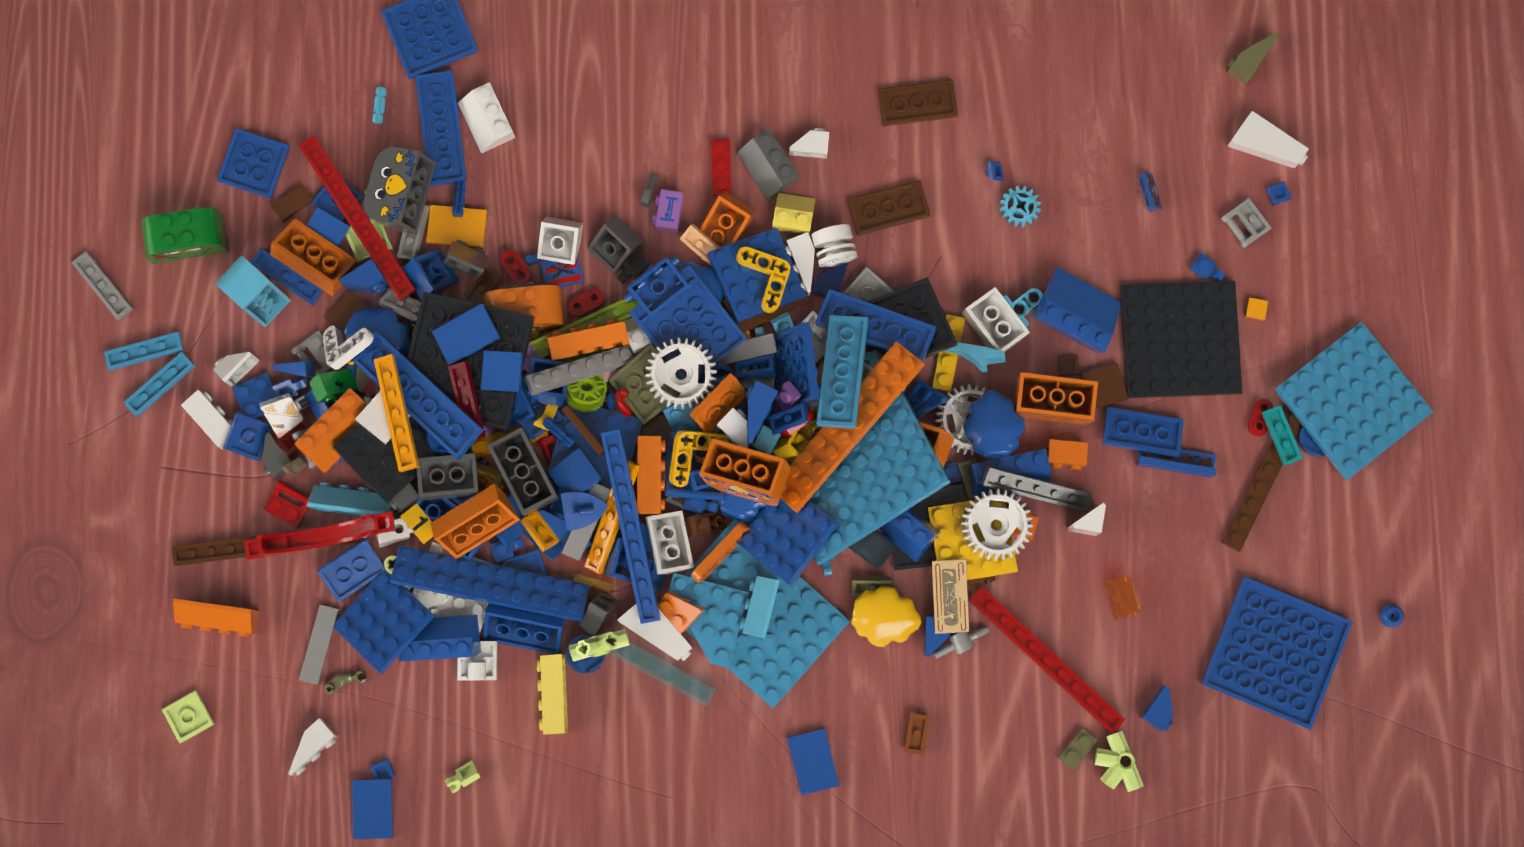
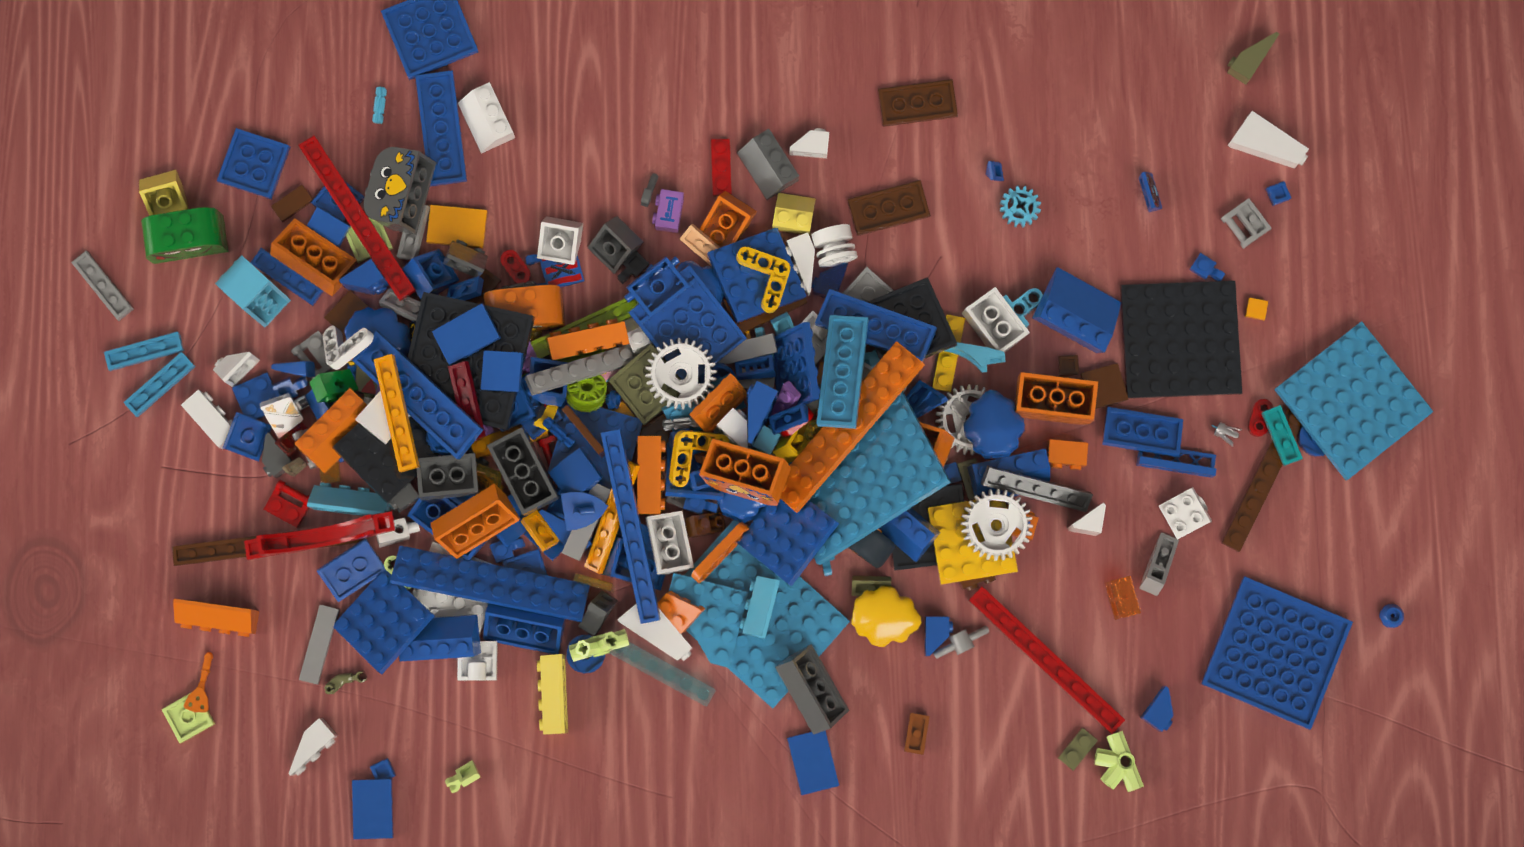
yellow sticker [400,503,433,544] -> none
blue axle [453,182,466,217] -> none
red plate [568,288,604,317] -> none
red arm [615,387,632,417] -> none
tan sticker [932,559,969,634] -> none
none -> light yellow slope [139,170,189,216]
none -> orange piece [184,652,213,712]
none -> clear yellow tile [319,462,341,483]
none -> blue plate [447,276,484,301]
none -> dark grey axle [662,417,699,431]
none -> dark grey slope [775,644,849,734]
none -> light grey slope [1139,532,1179,596]
none -> white plate [1159,487,1212,540]
none -> flat silver piece [1212,422,1242,447]

